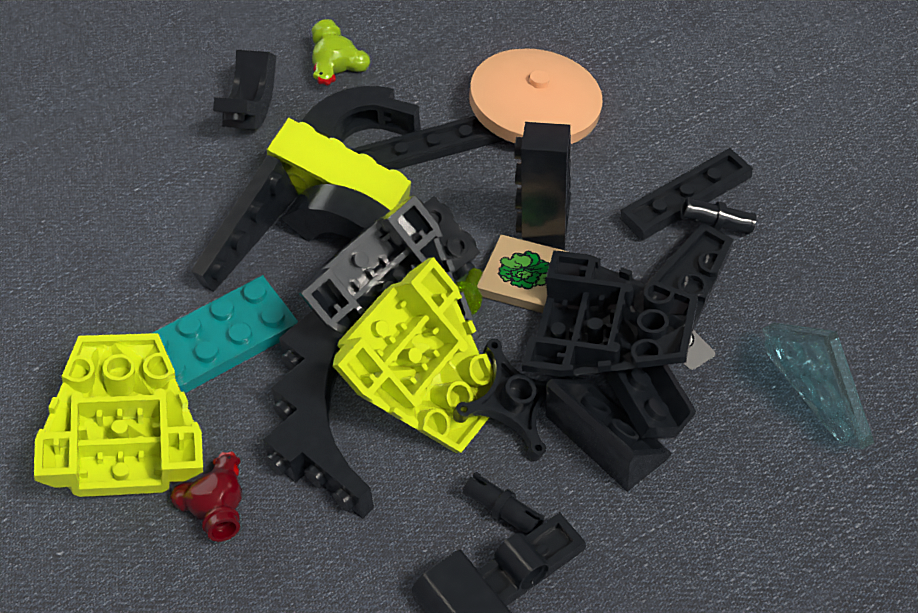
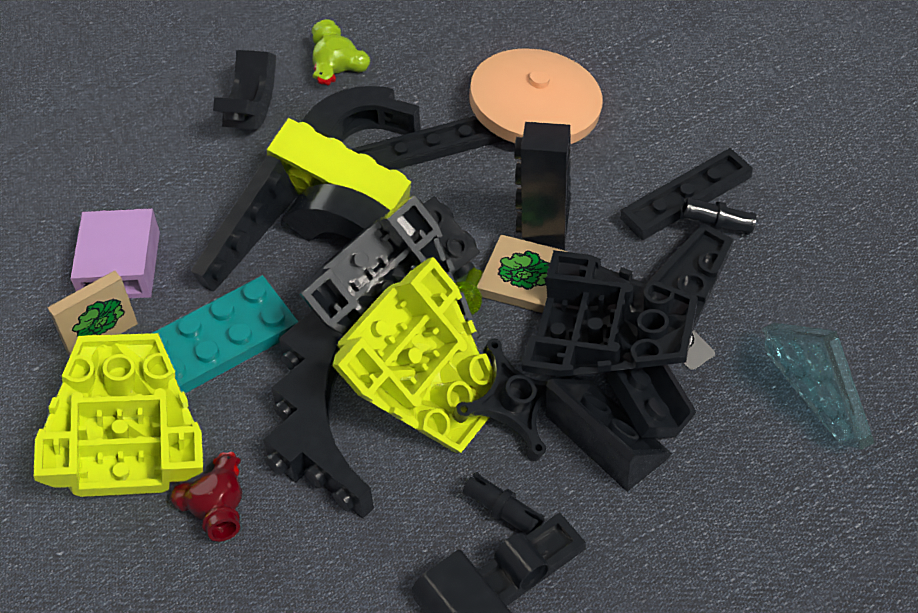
none -> tan tile [48,271,138,356]
none -> lavender brick [71,209,160,298]

